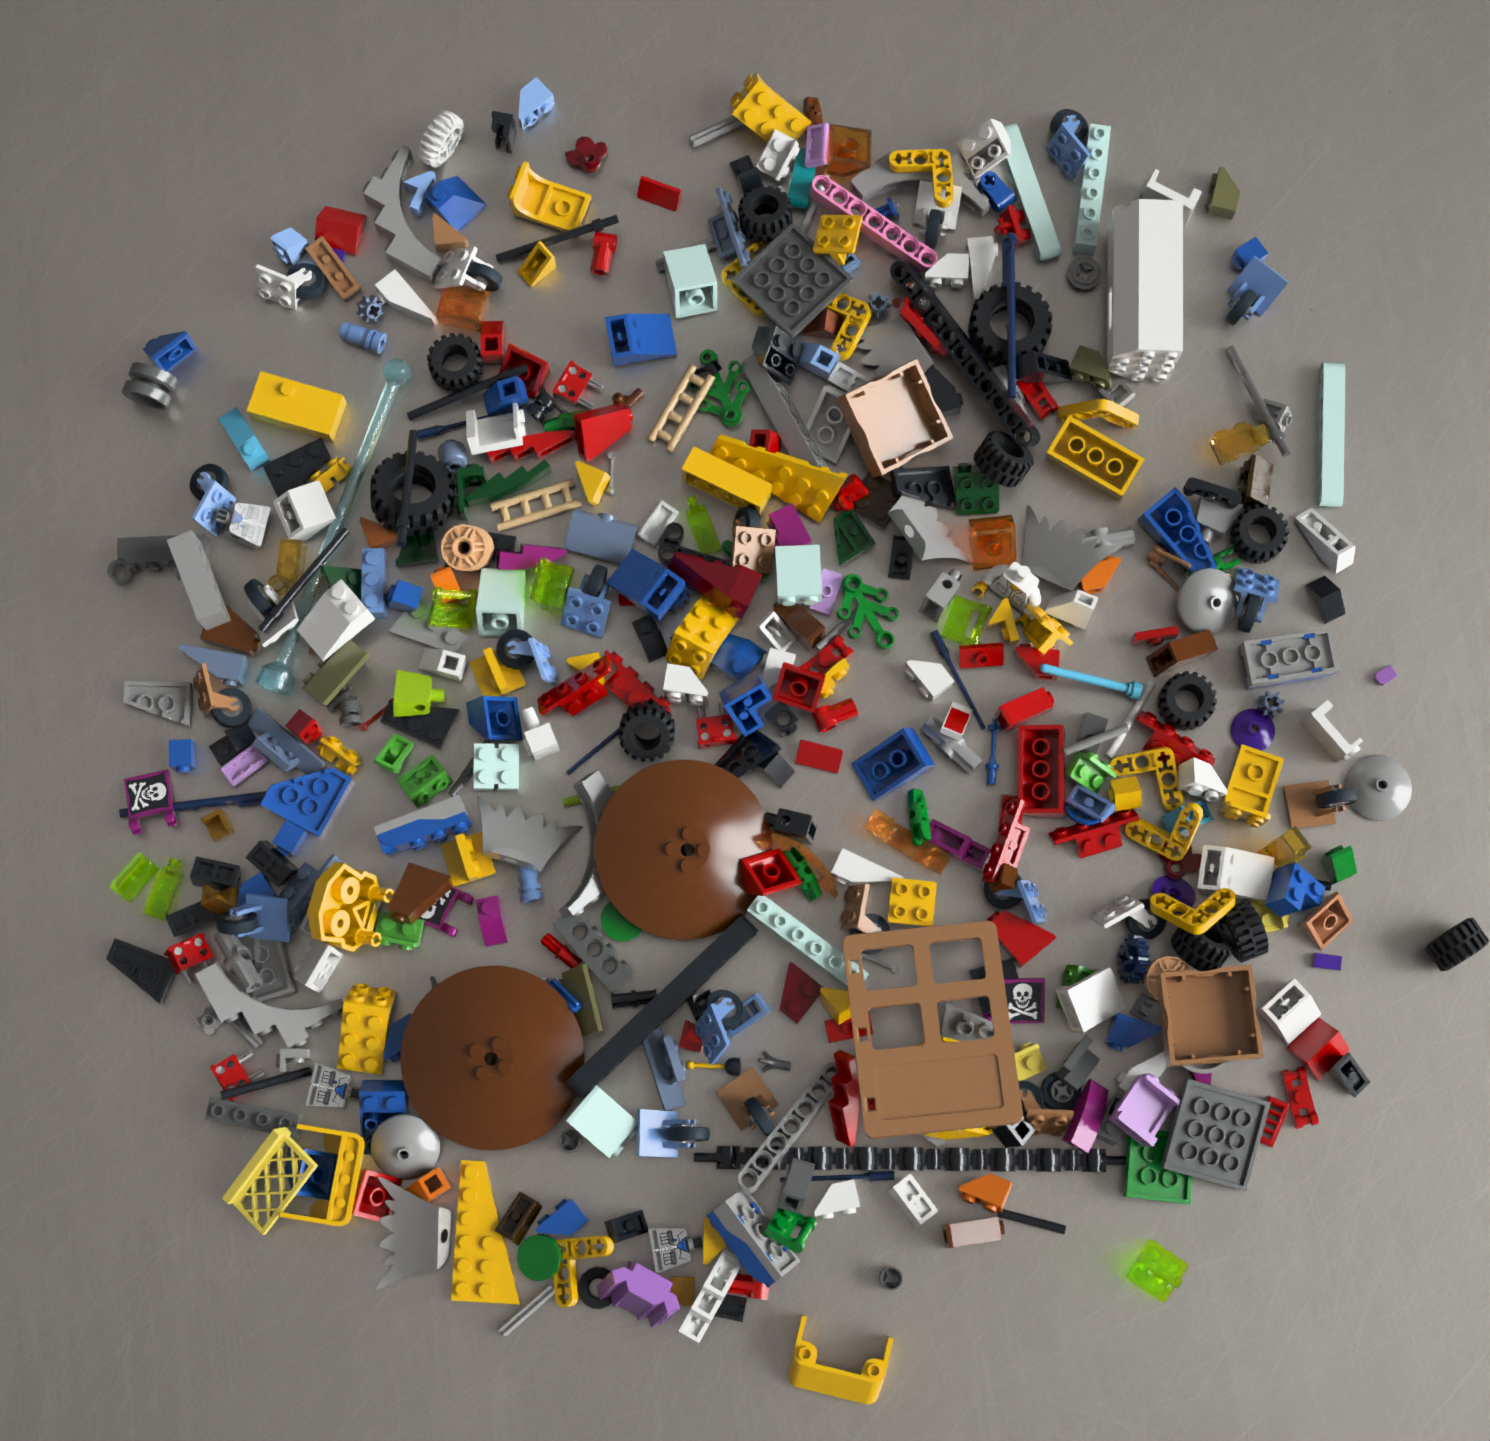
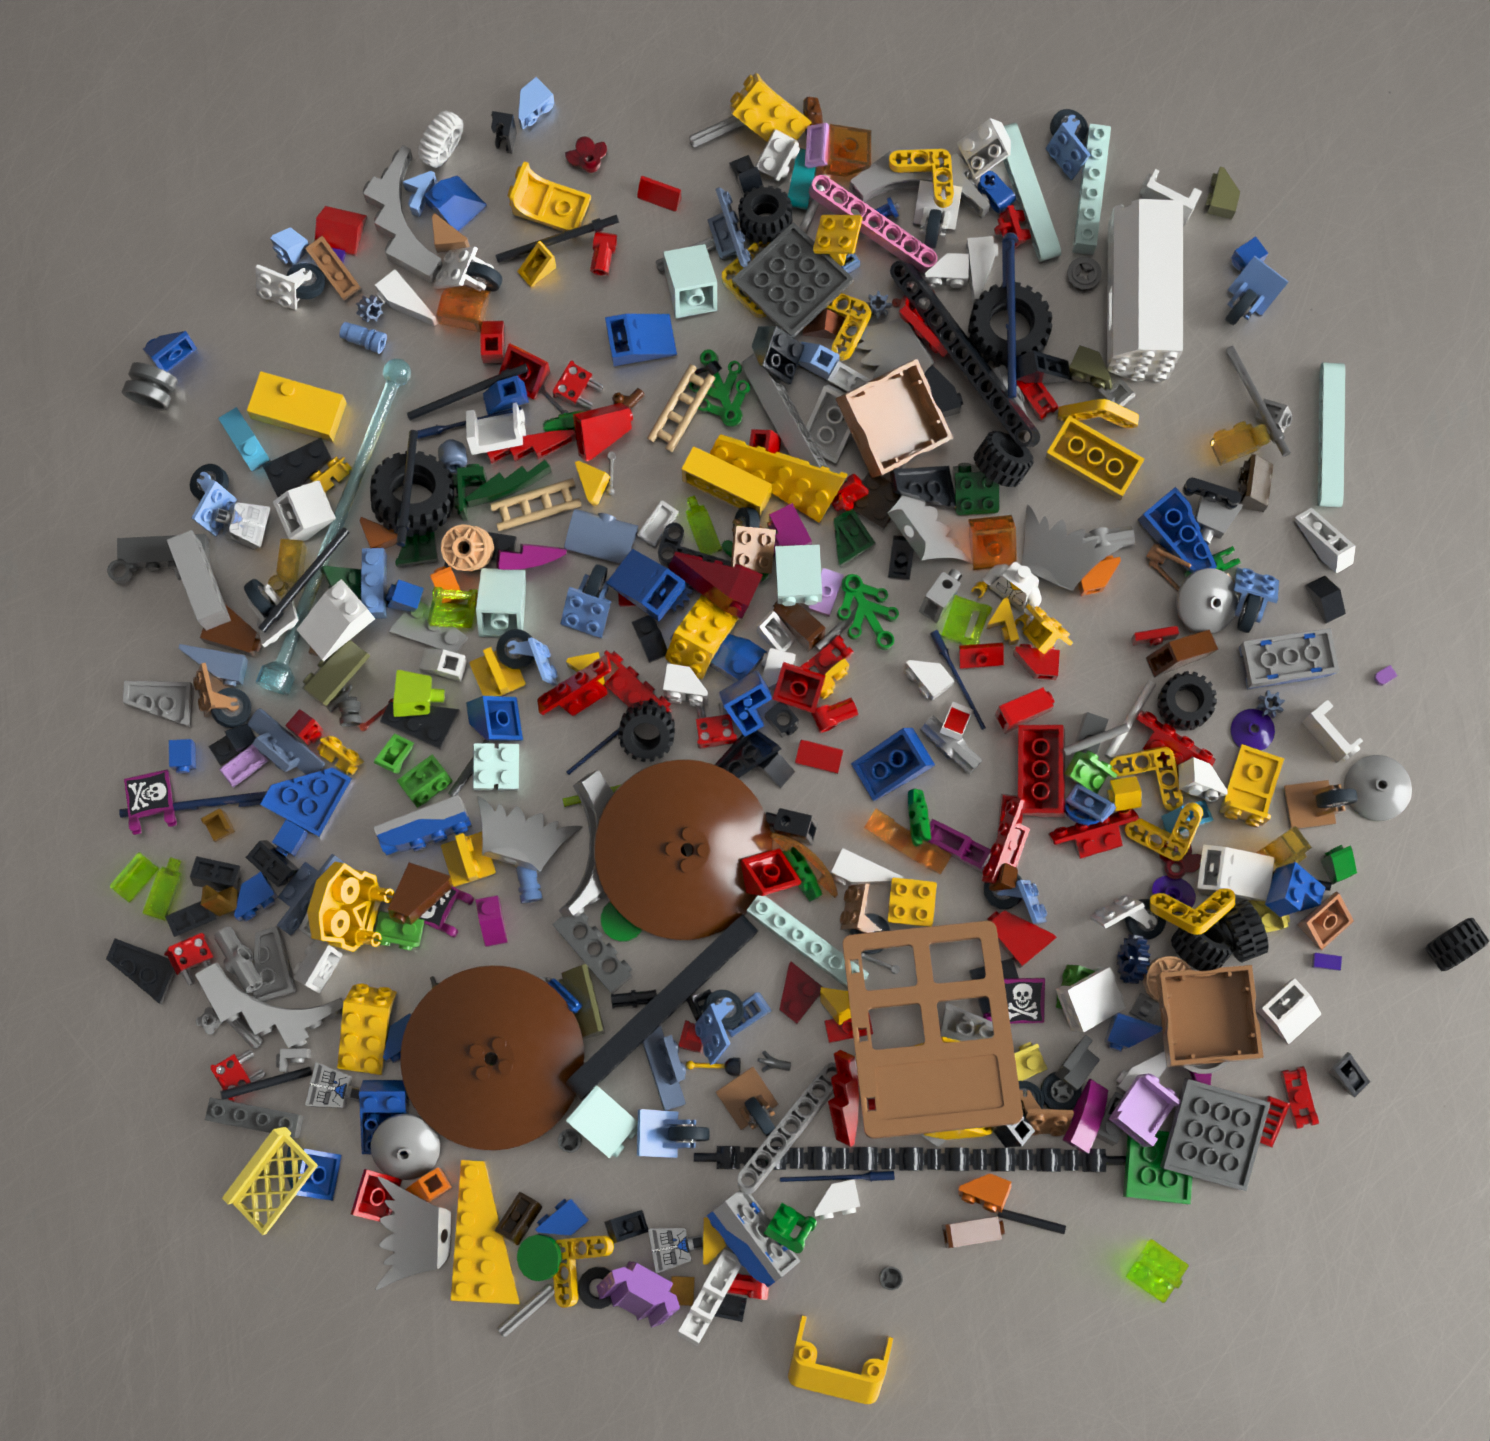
medium blue plate [216,893,290,942] -> none
yellow windscreen [279,1124,365,1226] -> none
black tyre [427,333,484,393] -> none
white brick [521,707,560,761] -> none
black wheel [525,393,556,423] -> none
clear neon green bracket [530,557,575,611] -> none
red axle [540,933,582,969] -> none
dark grey slope [777,1158,815,1214] -> none
white hinge [887,1174,938,1228] -> none
blue piece [985,719,1001,785] -> none
medium azure piece [1039,664,1143,700] -> none
white slope [1045,590,1098,630] -> none
black tyre [1230,504,1289,564] -> none
red slope [1285,1017,1350,1081] -> none

